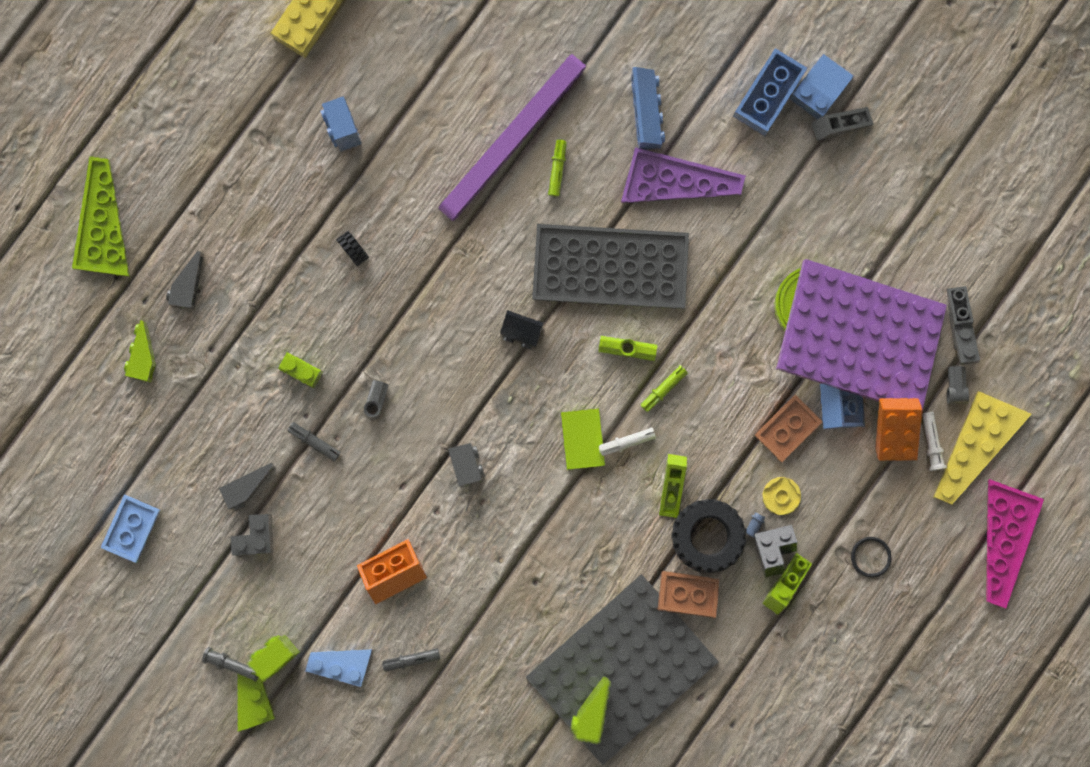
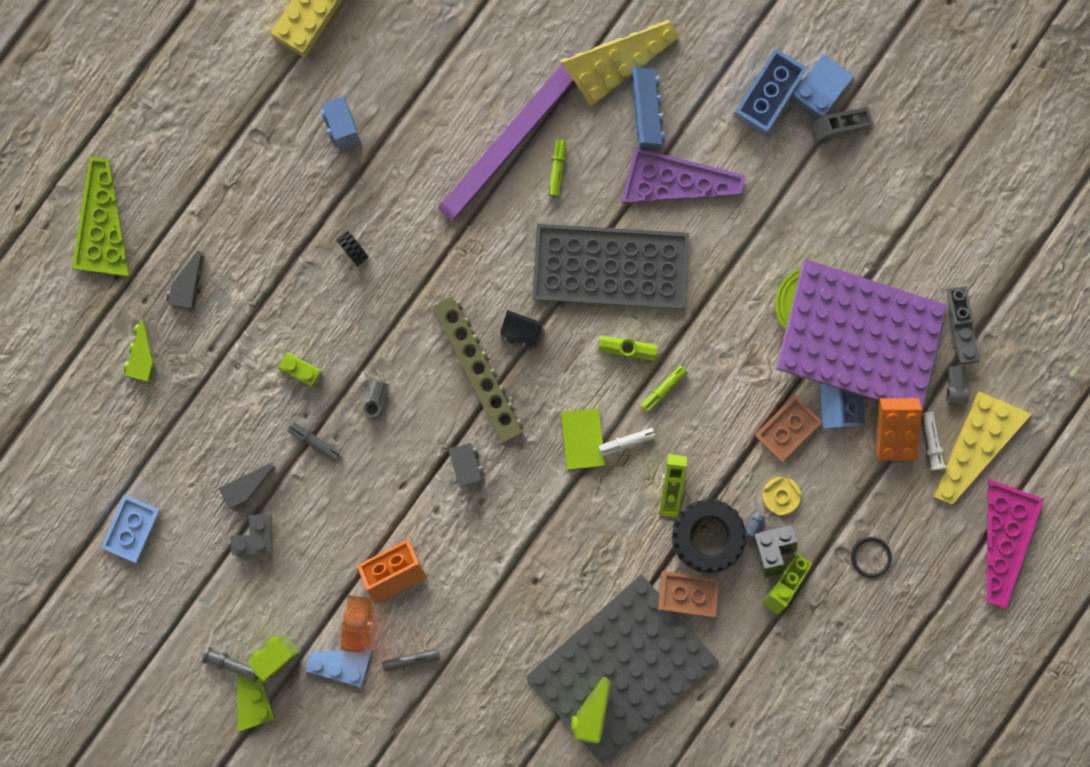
none -> clear orange brick [341,595,375,653]
none -> olive brick [432,296,524,444]
none -> light yellow wing [560,20,680,106]

